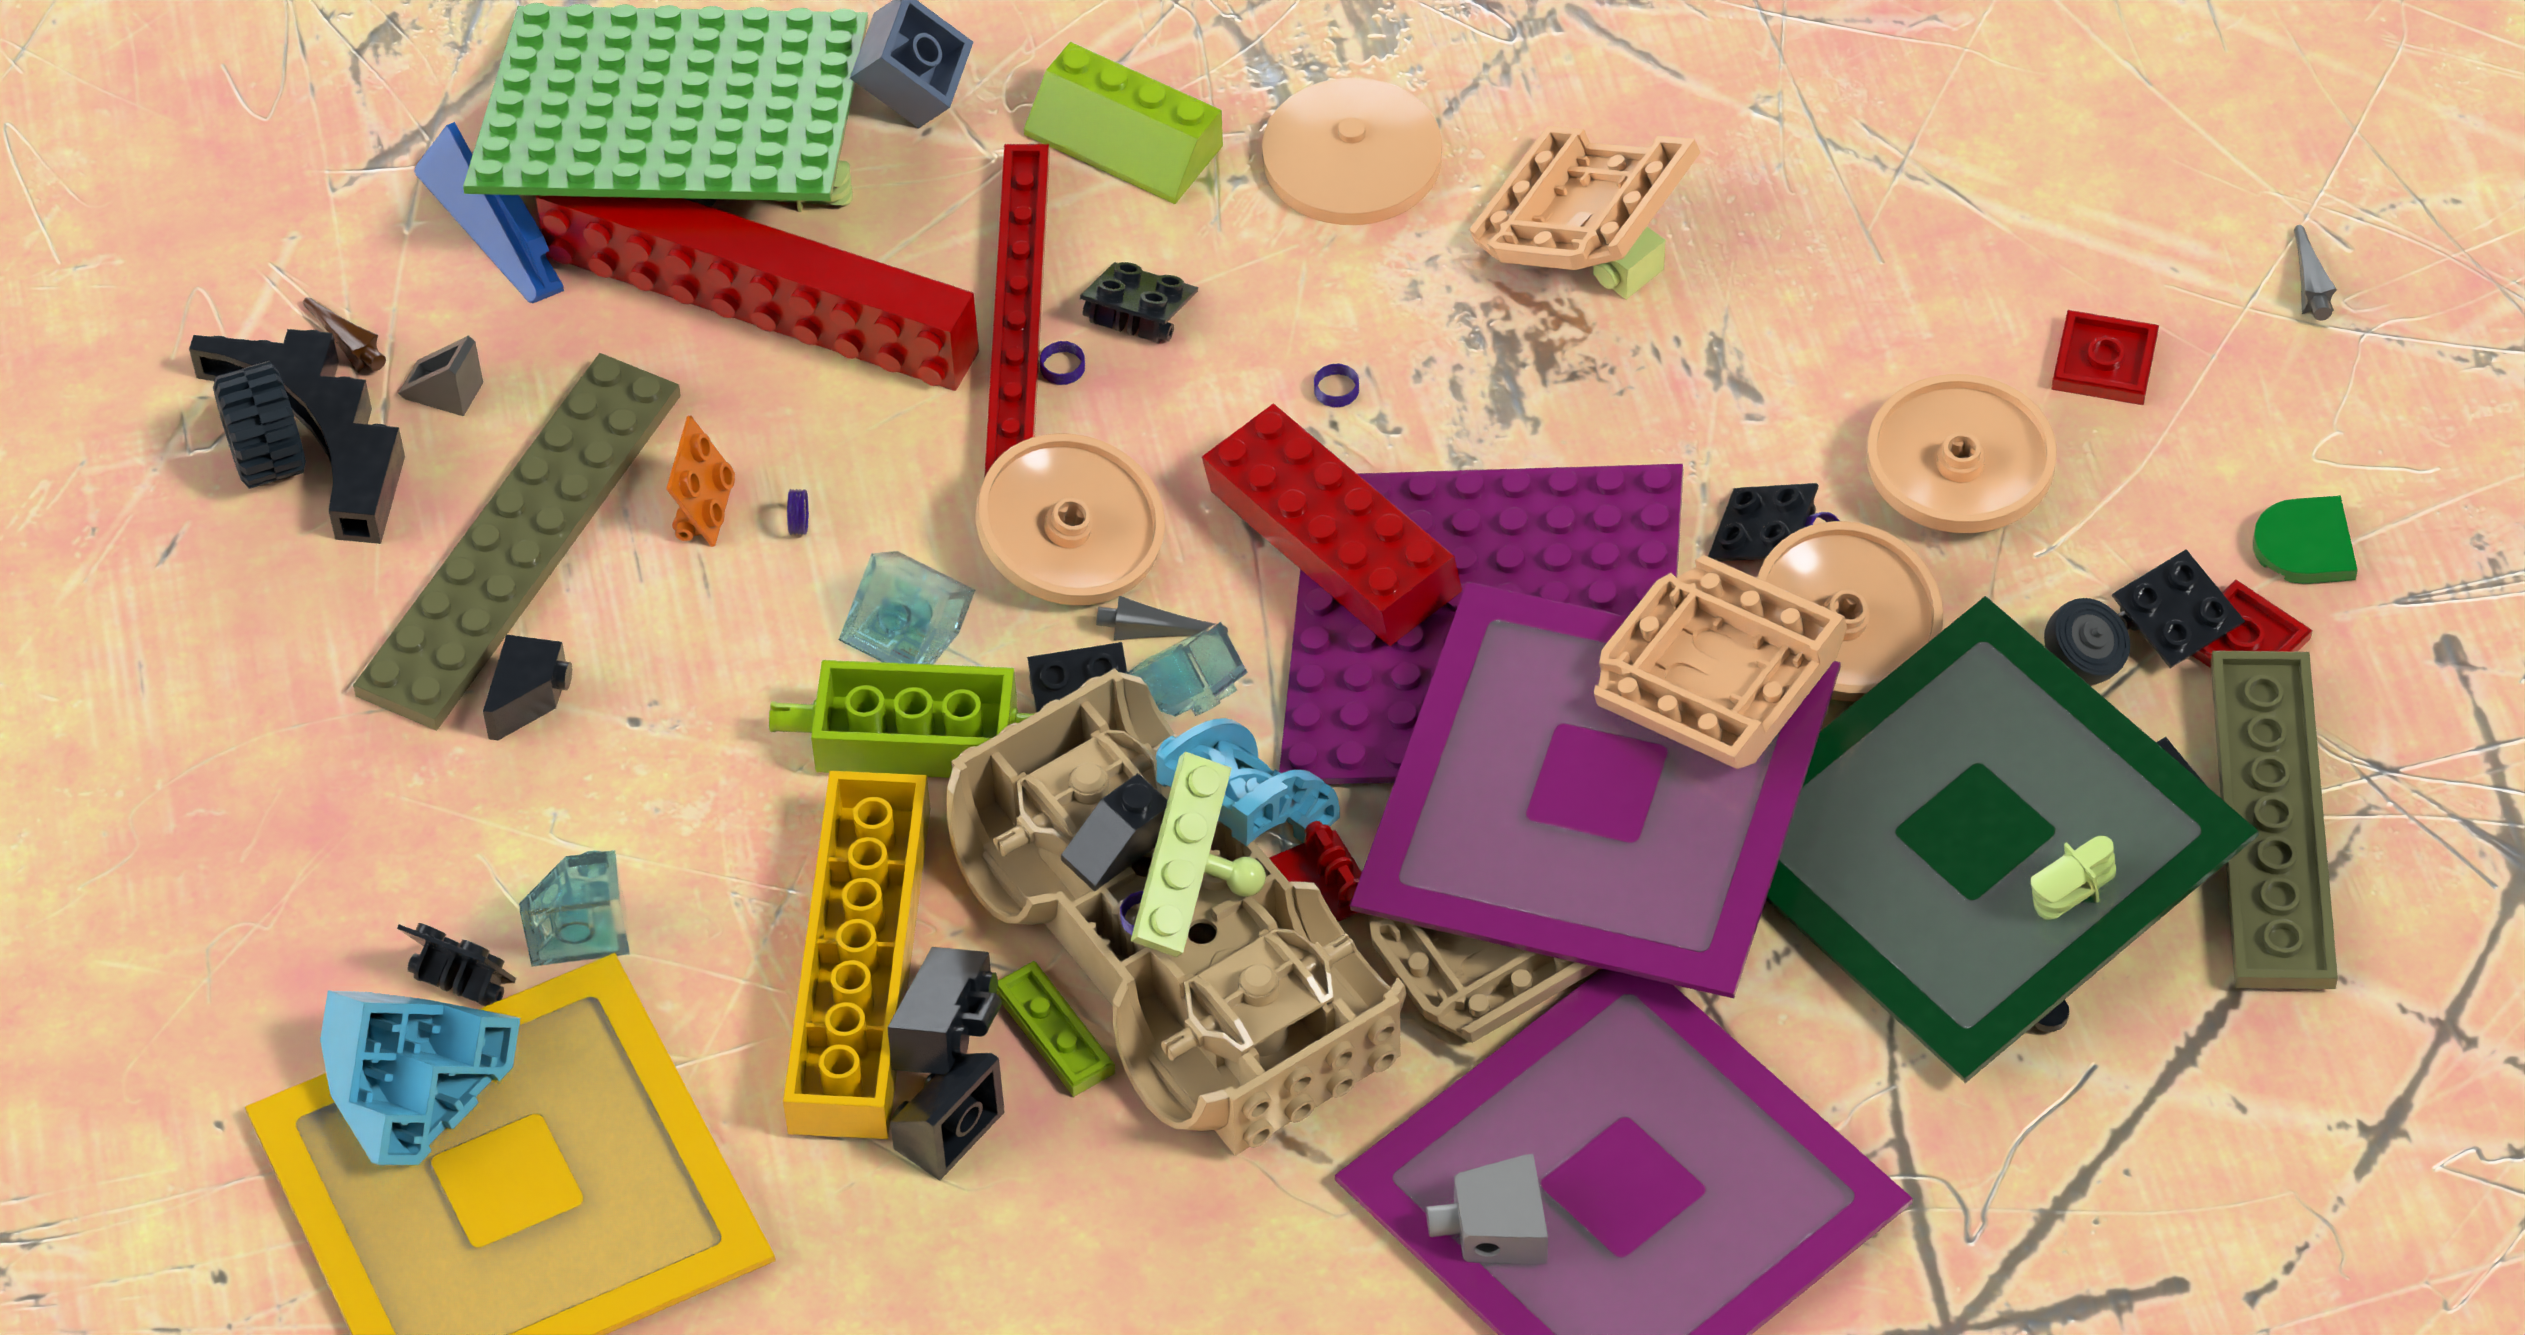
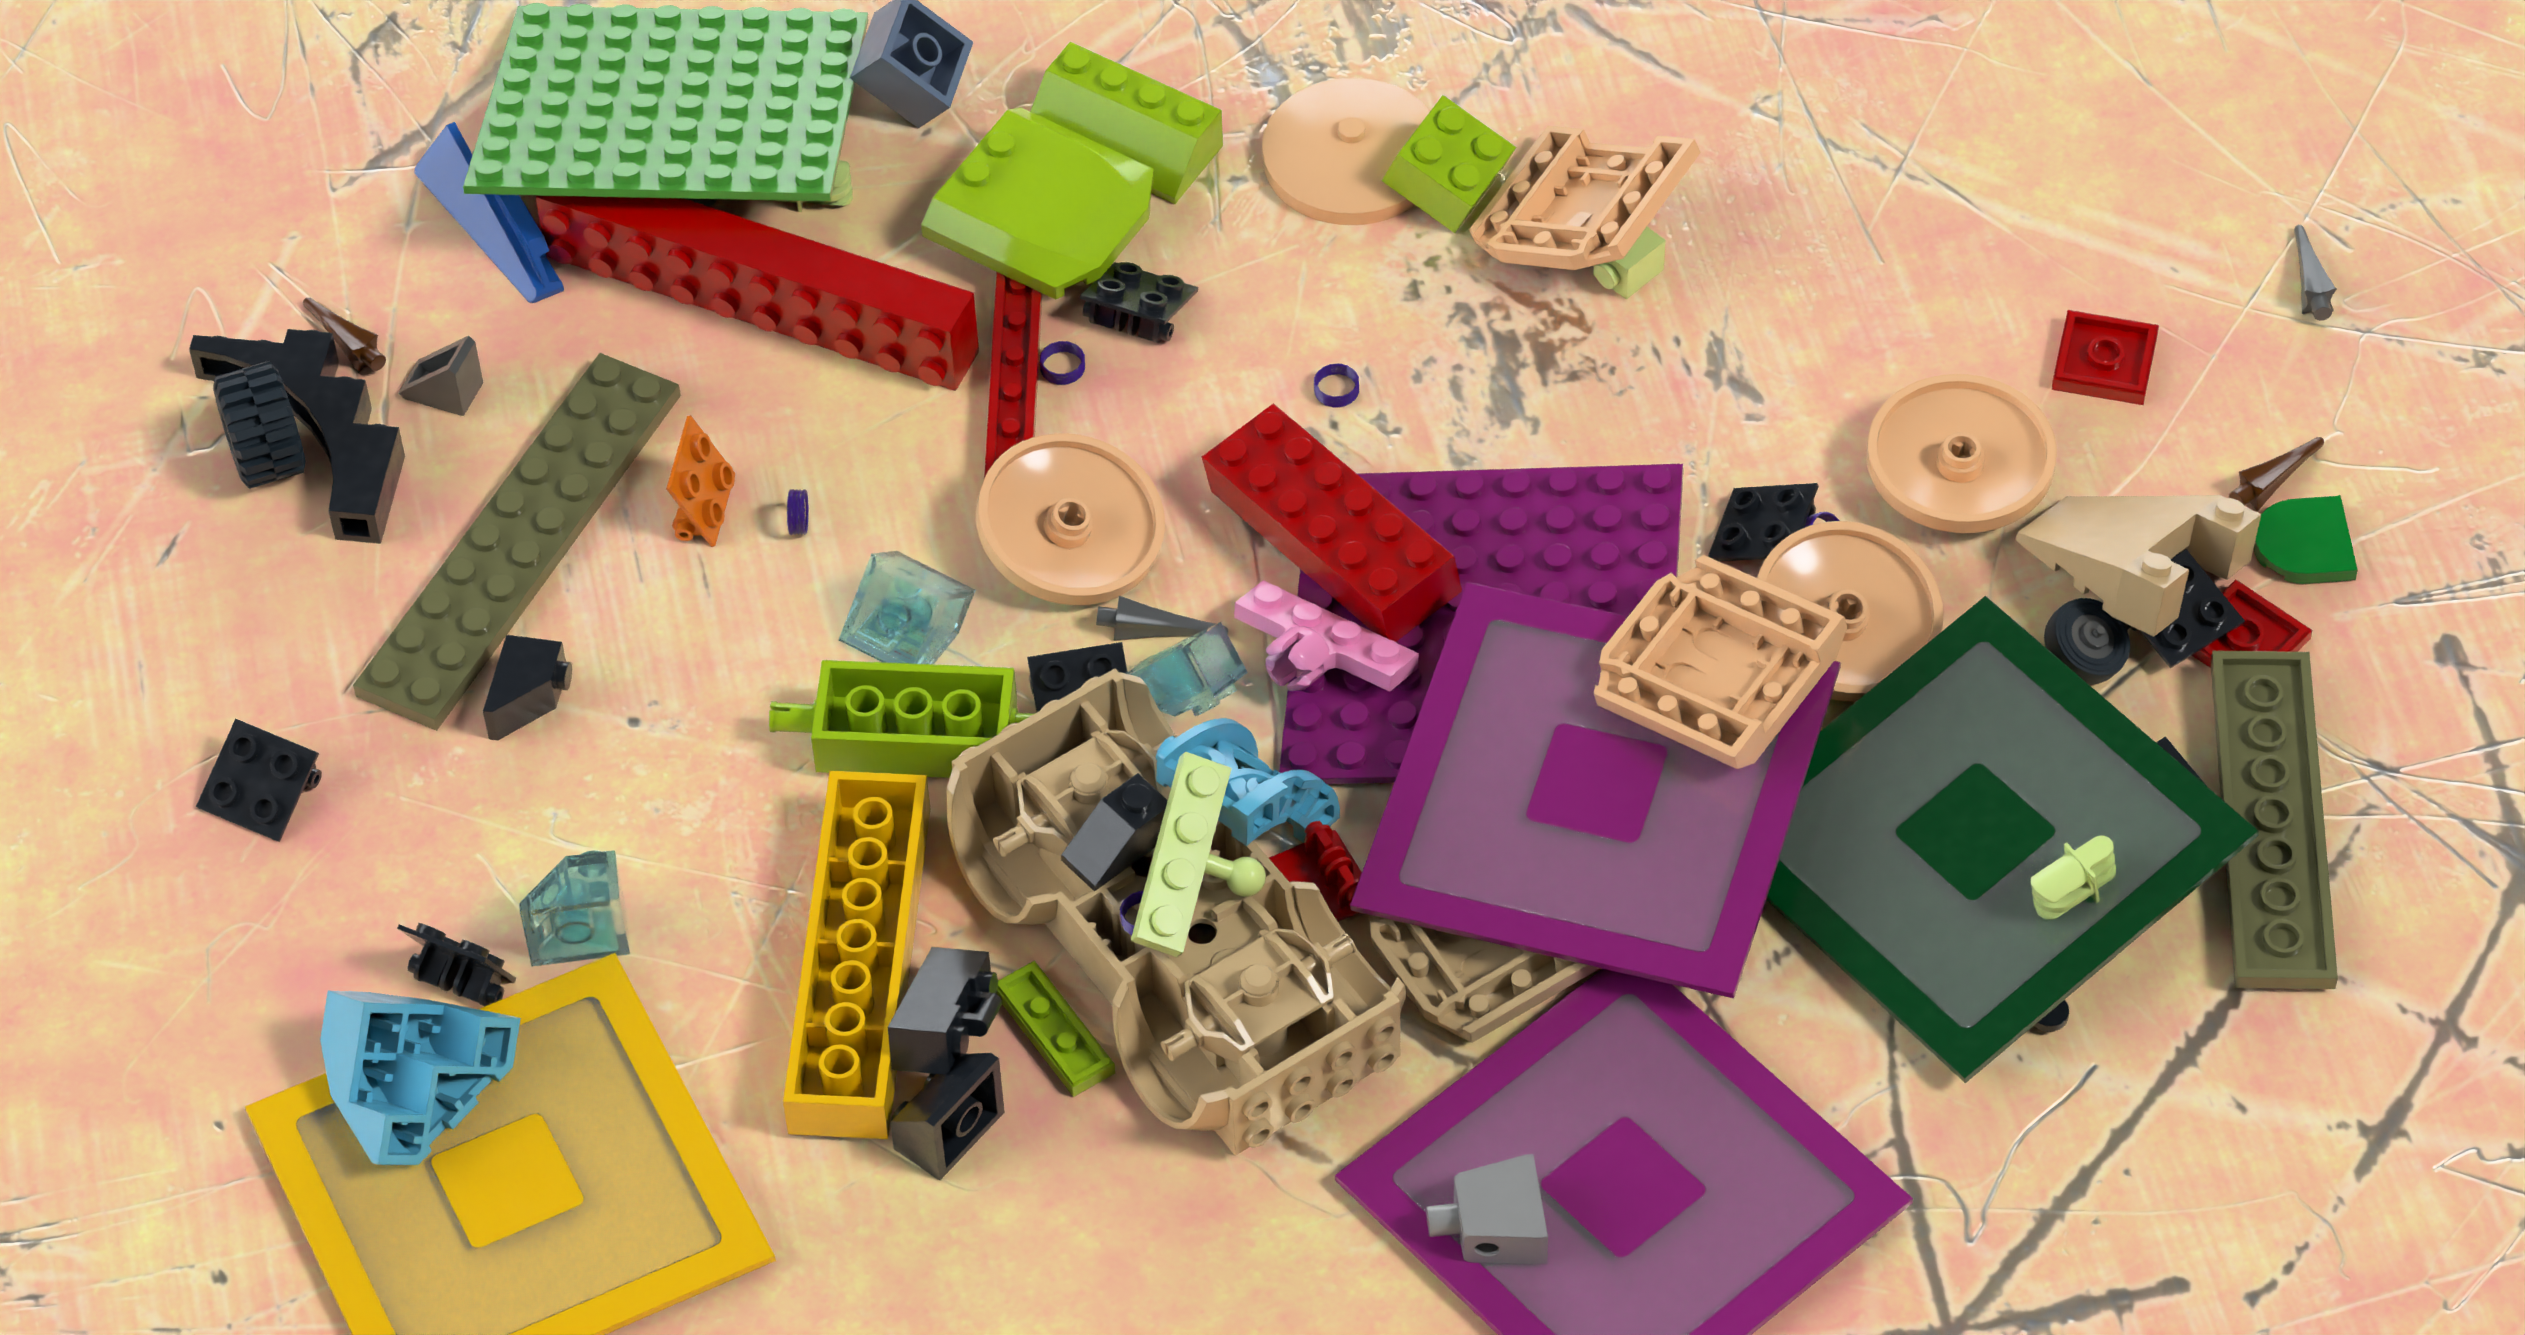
none -> black hinge [196,718,322,842]
none -> lime wedge [921,107,1154,300]
none -> bright pink plate [1234,580,1419,692]
none -> lime brick [1382,95,1517,233]
none -> tan wedge [2016,495,2261,637]
none -> reddish brown piece [2229,437,2325,511]

